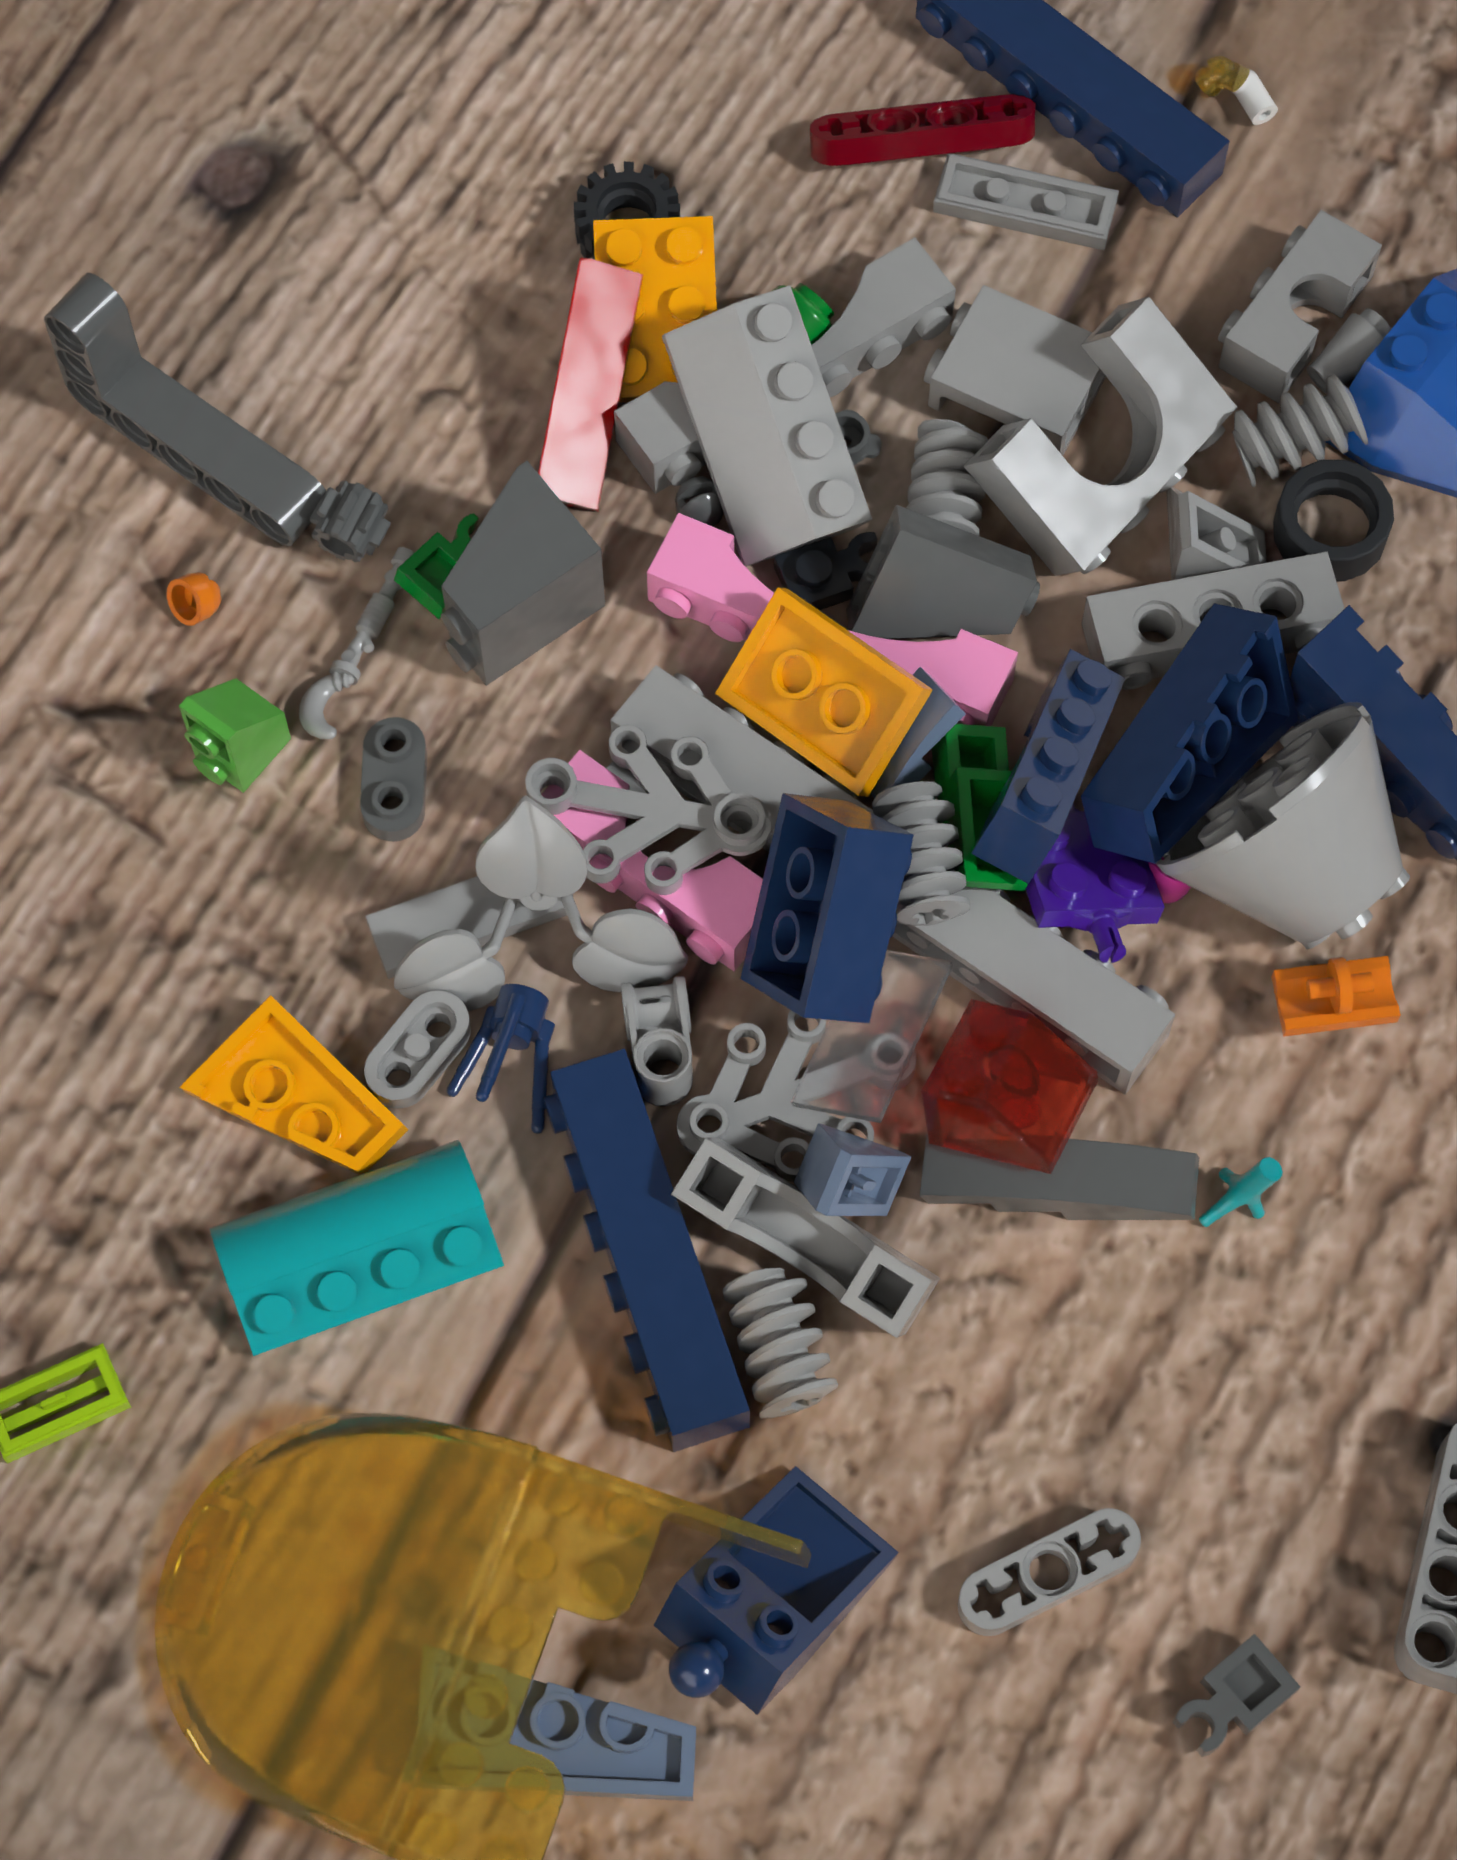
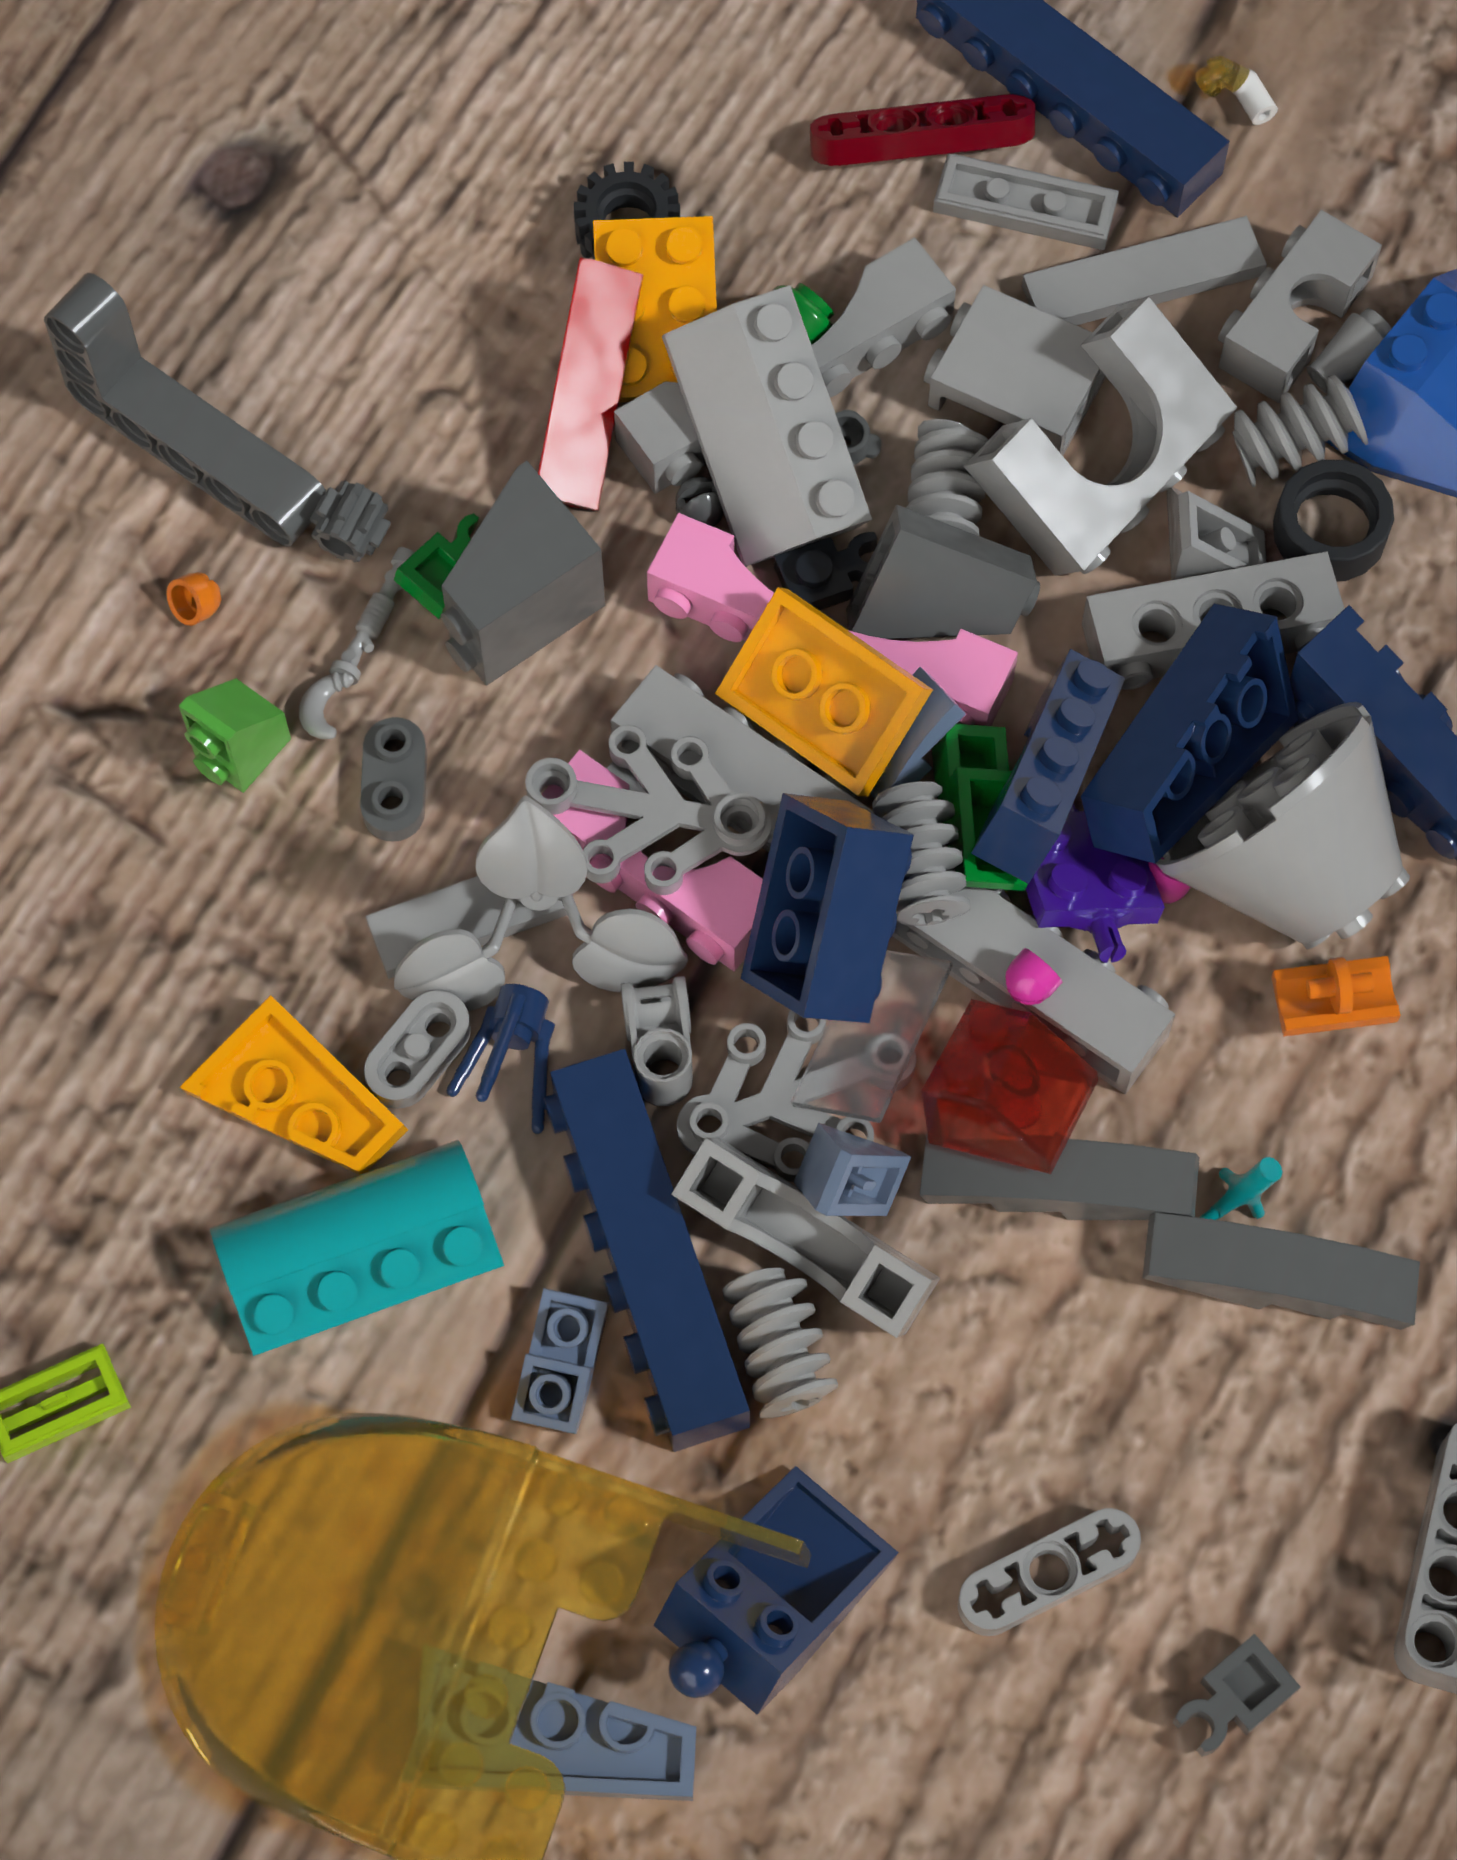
none -> sand blue slope [511,1288,610,1434]
none -> dark pink hinge [1005,948,1063,1005]
none -> light grey tile [1022,216,1267,325]
none -> dark grey slope [1142,1212,1420,1330]

